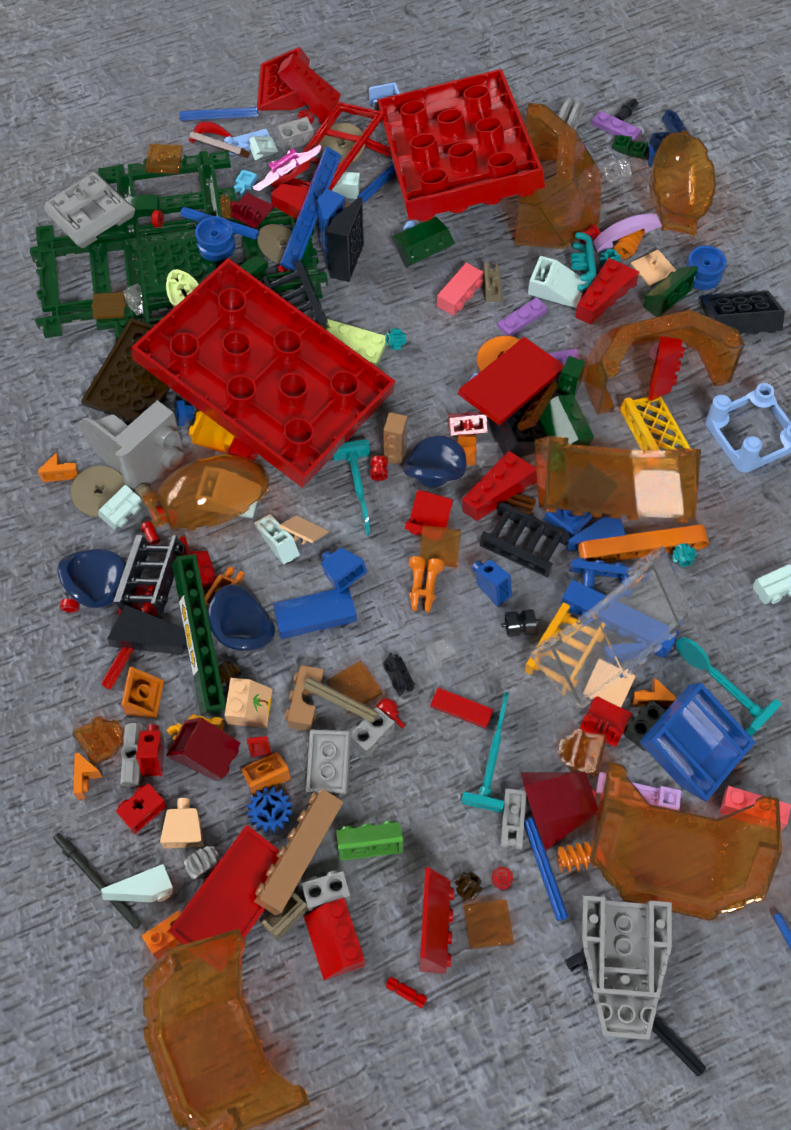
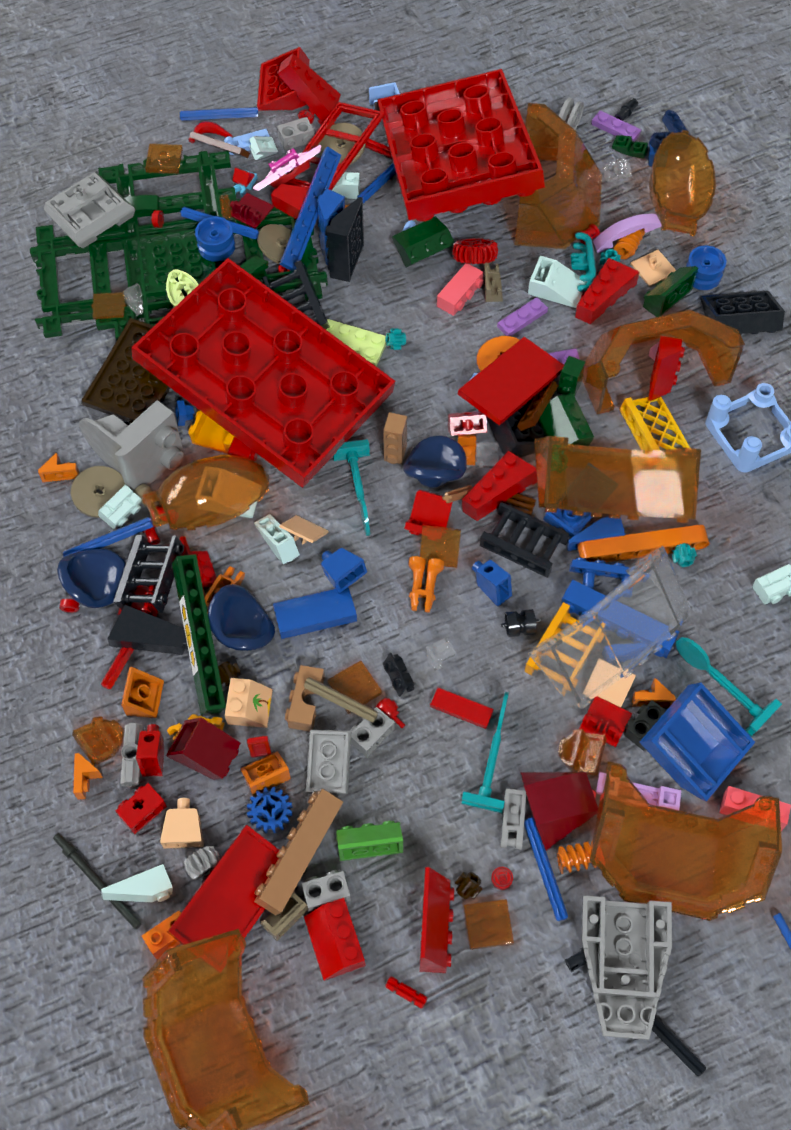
red wheel [370,456,388,481] -> none
none -> blue axle [63,517,153,557]
none -> red slope [233,168,255,187]
none -> medium nougat axle [442,485,472,503]
none -> red gear [452,238,498,264]

